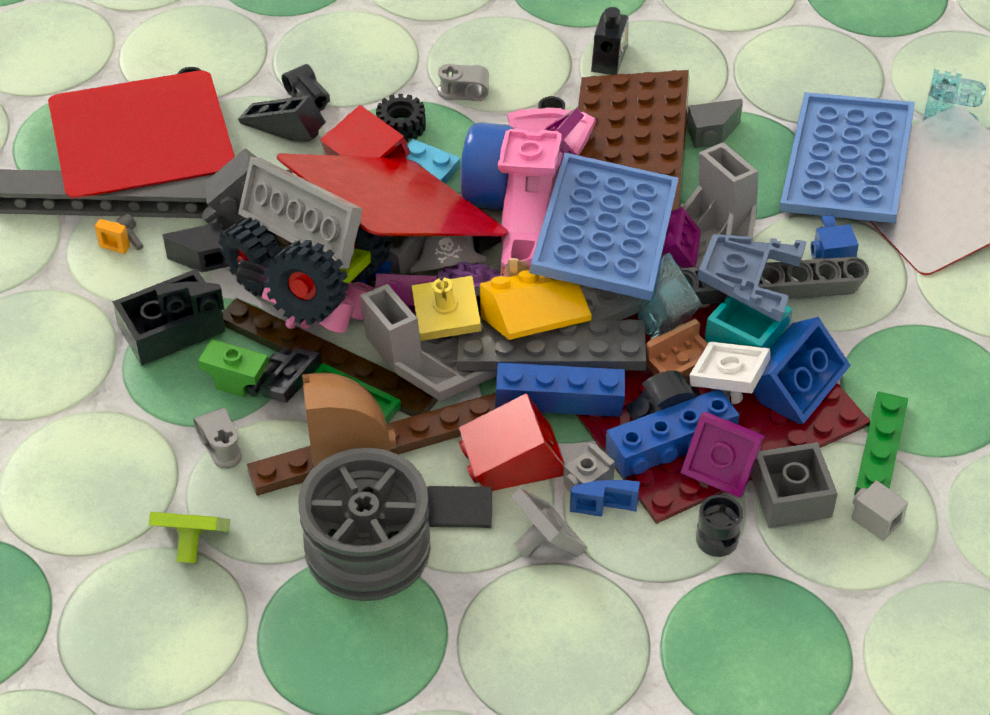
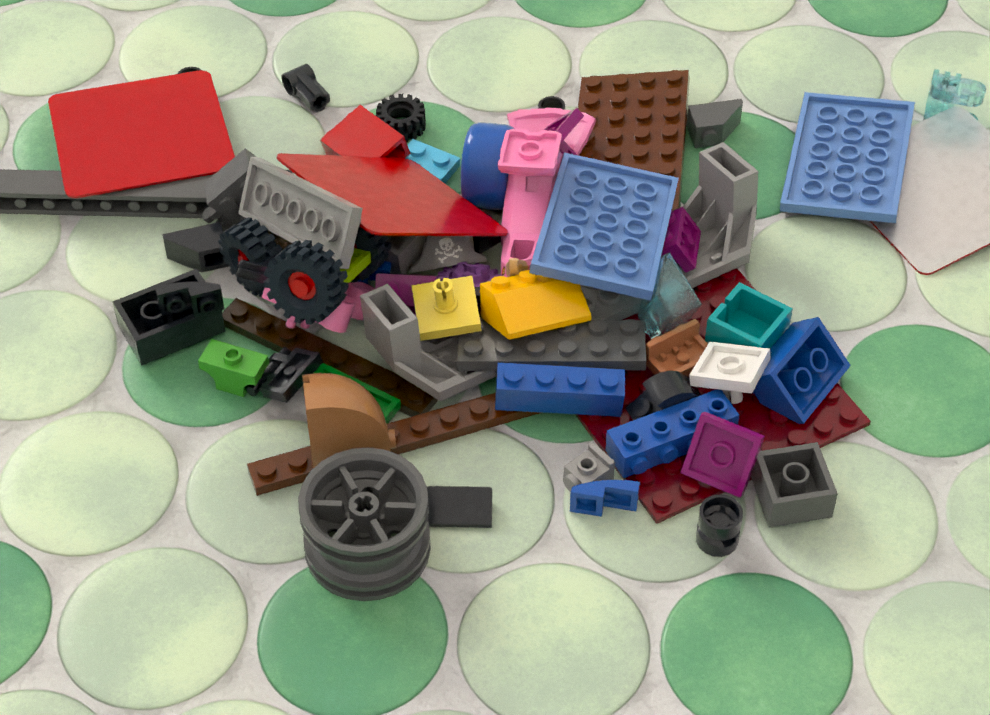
light orange plate [95,218,130,254] -> none
dark grey hand [116,213,143,250] -> none
lime tile [149,512,230,563] -> none
light grey piece [193,407,242,468] -> none
black slope [238,95,326,141] -> none
light grey piece [437,64,489,101] -> none
slope [459,393,566,491] -> none
light grey tile [511,487,588,558] -> none
black torso [591,7,629,75] -> none
dark grey beam [665,257,869,306] -> none
sand blue wing [697,234,807,322] -> none
blue brick [810,215,859,259] -> none
light grey brick [852,480,909,541] -> none
green plate [854,391,908,495] -> none

